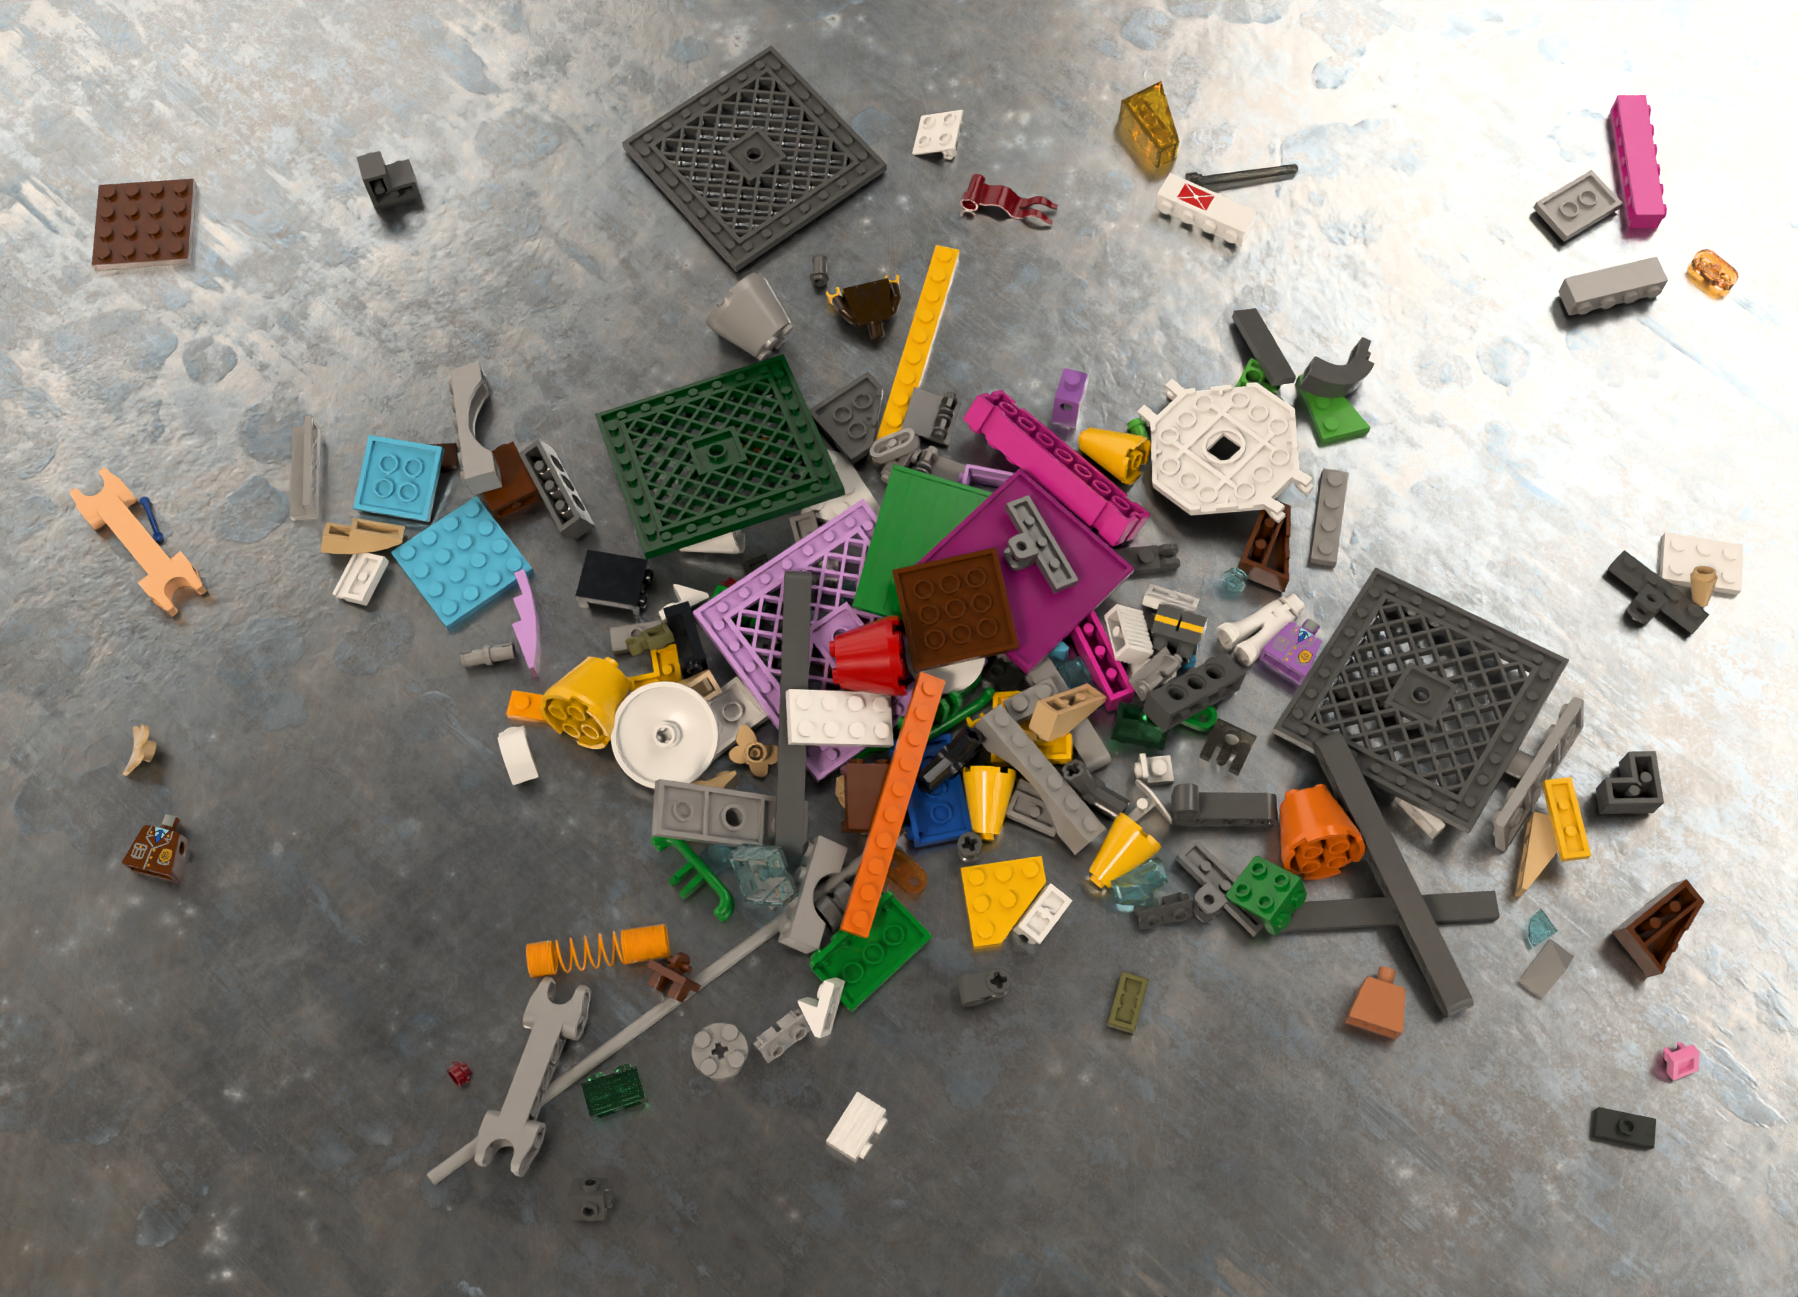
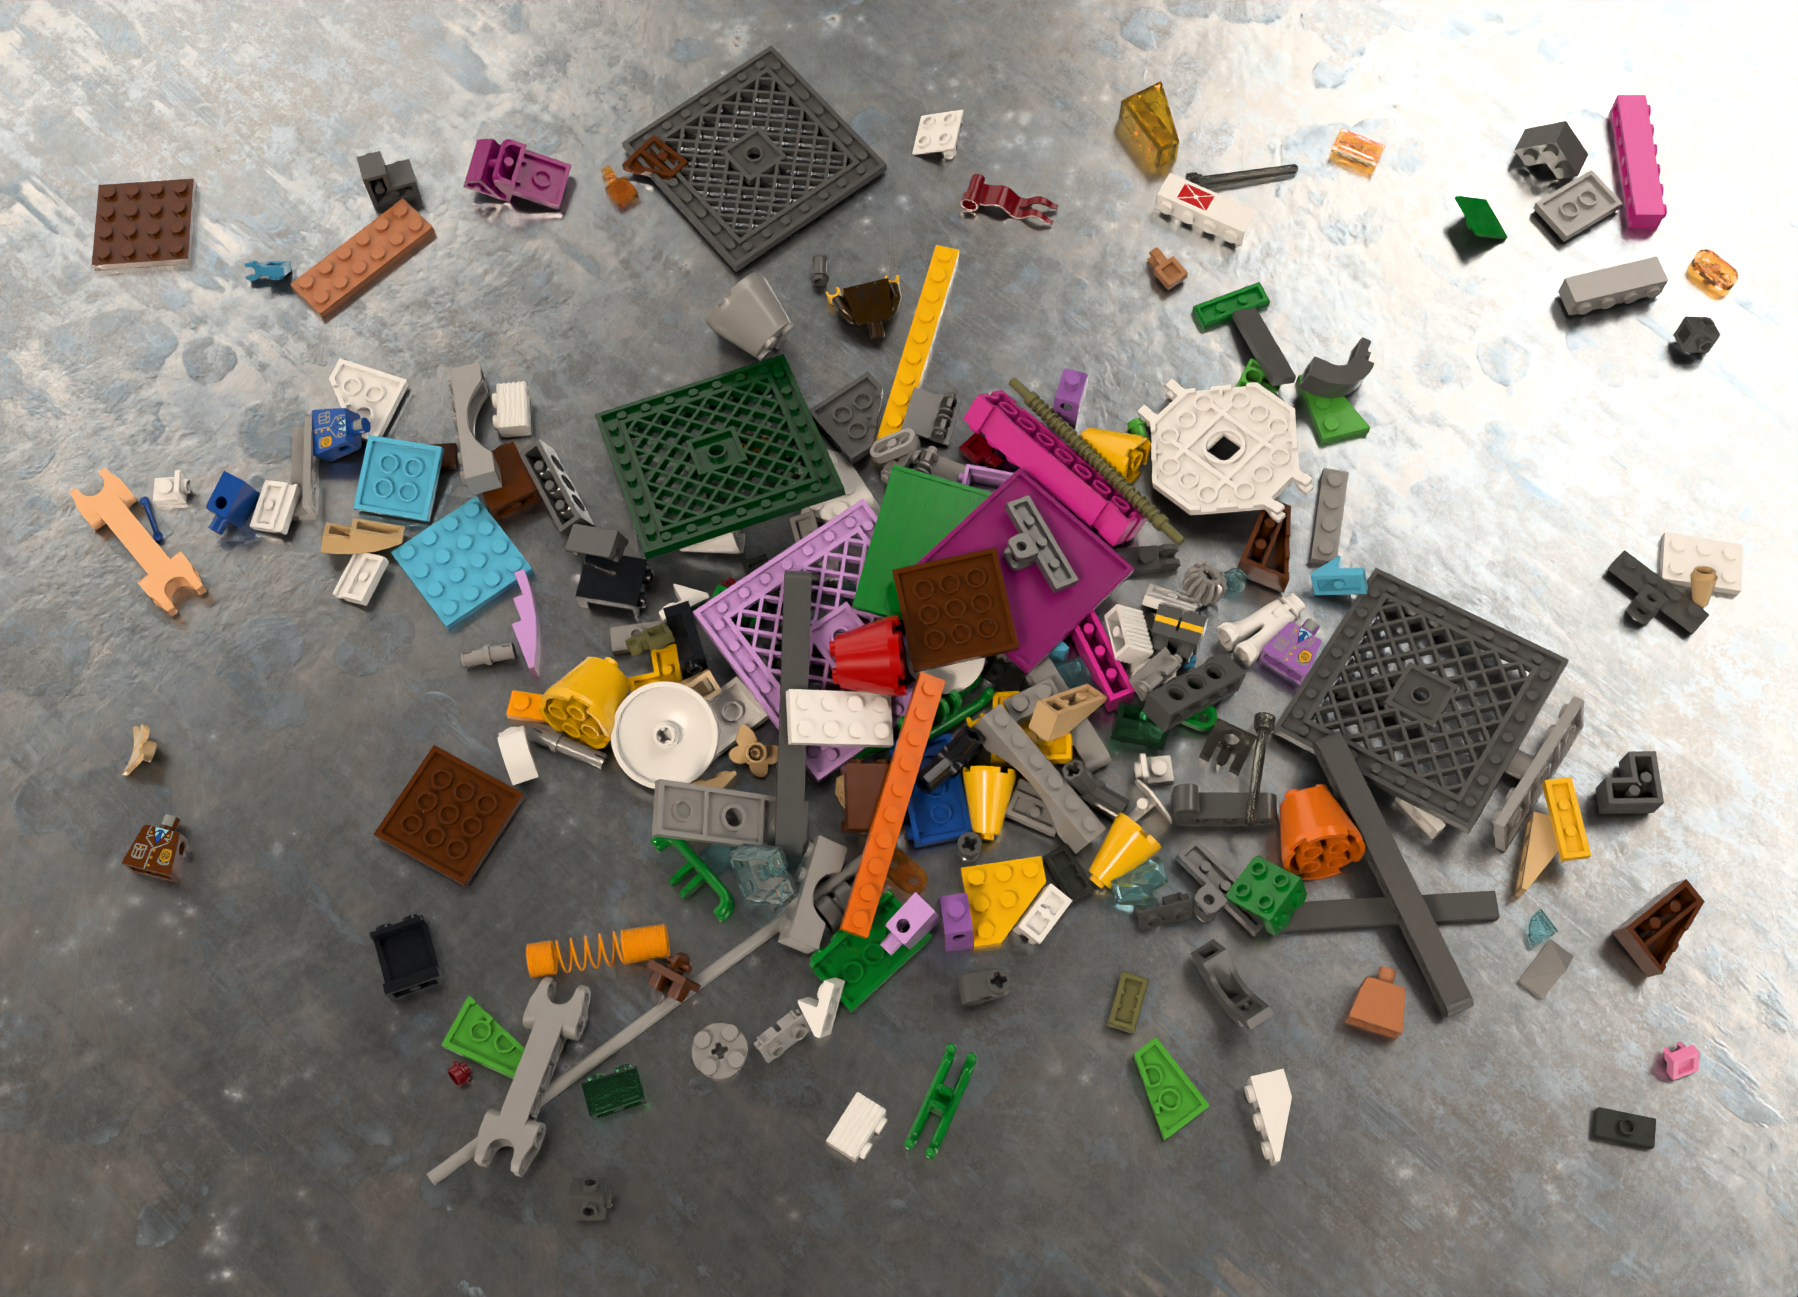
none -> white bracket [153,470,191,505]
none -> blue torso [206,471,260,535]
none -> dark azure plate [245,260,292,281]
none -> white plate [250,480,302,535]
none -> nougat plate [290,198,435,319]
none -> blue torso [312,408,371,462]
none -> white plate [329,358,409,443]
none -> black panel [369,914,445,1001]
none -> reddish brown plate [374,745,525,887]
none -> bright green wing [441,995,525,1079]
none -> magenta piece [463,138,572,210]
none -> white brick [492,381,531,438]
none -> light grey pin [529,725,609,770]
none -> dark grey hinge [565,523,629,562]
none -> clear orange plate [601,165,639,209]
none -> reddish brown wing [622,135,689,180]
none -> lavender torso [880,892,941,956]
none -> green piece [904,1043,978,1159]
none -> medium lavender torso [938,893,973,952]
none -> dark red plate [959,433,1003,470]
none -> olive hose [1009,377,1186,546]
none -> pearl dark grey plate [1042,843,1095,904]
none -> bright green wing [1133,1037,1210,1141]
none -> medium nougat plate [1147,247,1188,290]
none -> light grey gear [1182,562,1228,606]
none -> dark grey arch [1190,939,1274,1030]
none -> green tile [1192,282,1270,330]
none -> white slope [1244,1069,1292,1166]
none -> clear smoke piece [1245,712,1276,827]
none -> medium azure slope [1311,556,1368,595]
none -> clear orange plate [1331,128,1385,169]
none -> green piece [1455,196,1508,239]
none -> dark grey brick [1515,121,1588,179]
none -> dark grey brick [1673,316,1721,353]

